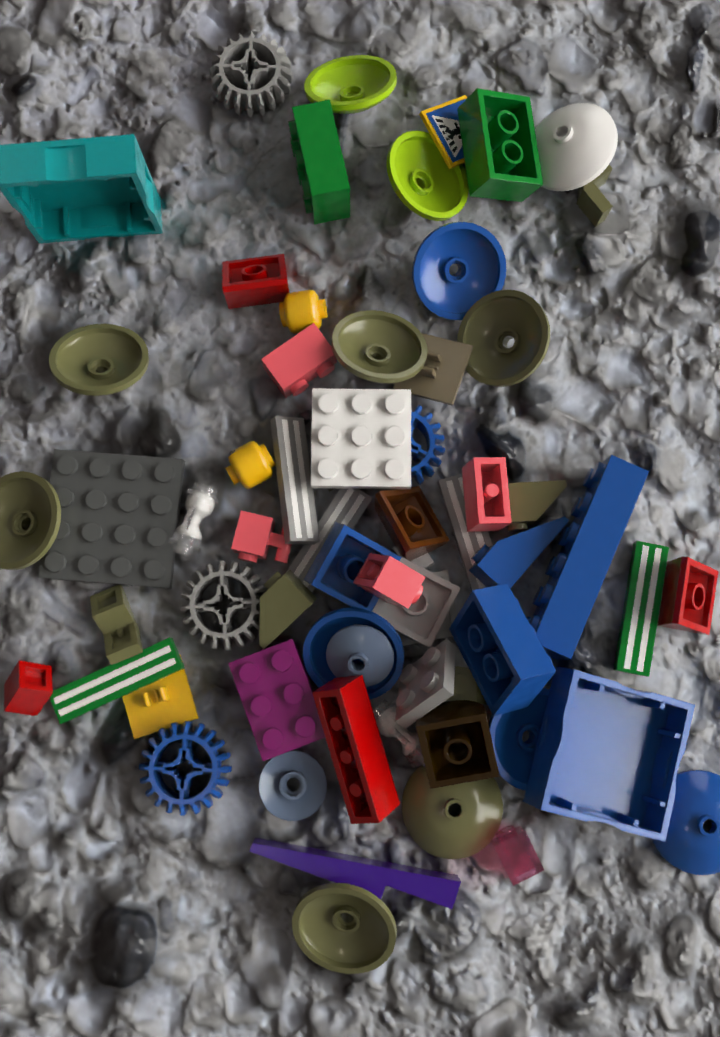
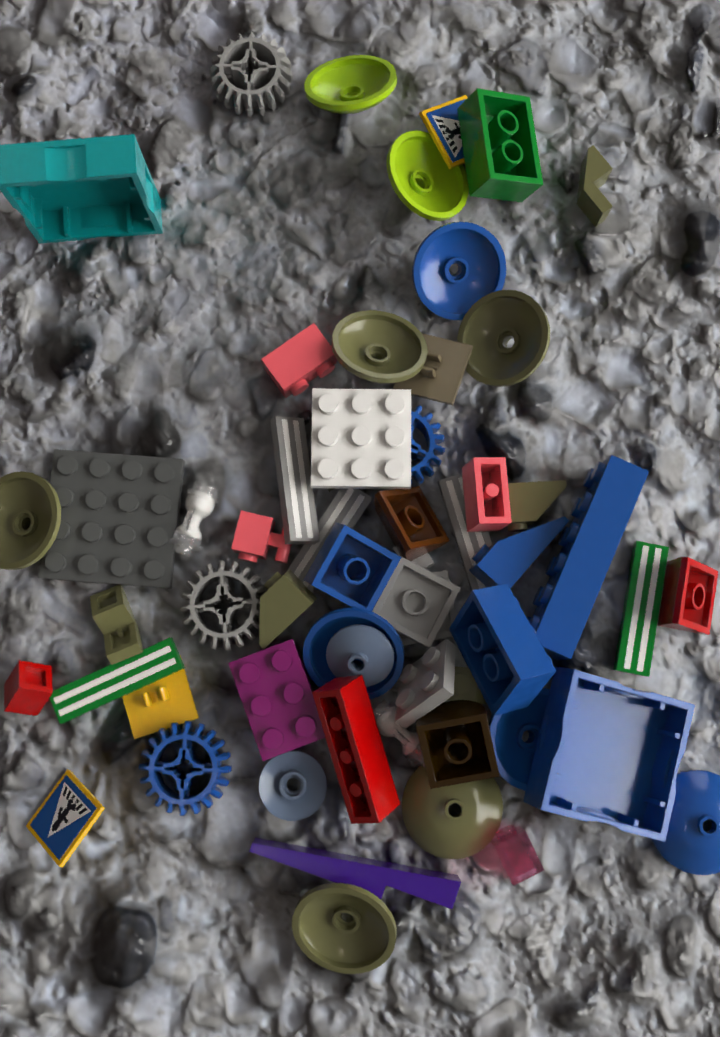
olive dish [49,324,149,396] -> none
red slope [222,254,290,309] -> none
yellow head [225,441,276,489] -> none
yellow head [279,290,328,334] -> none
green brick [288,100,350,225] -> none
coral brick [353,553,425,609] -> none
white dish [535,103,618,191] -> none
none -> piece [26,769,105,868]

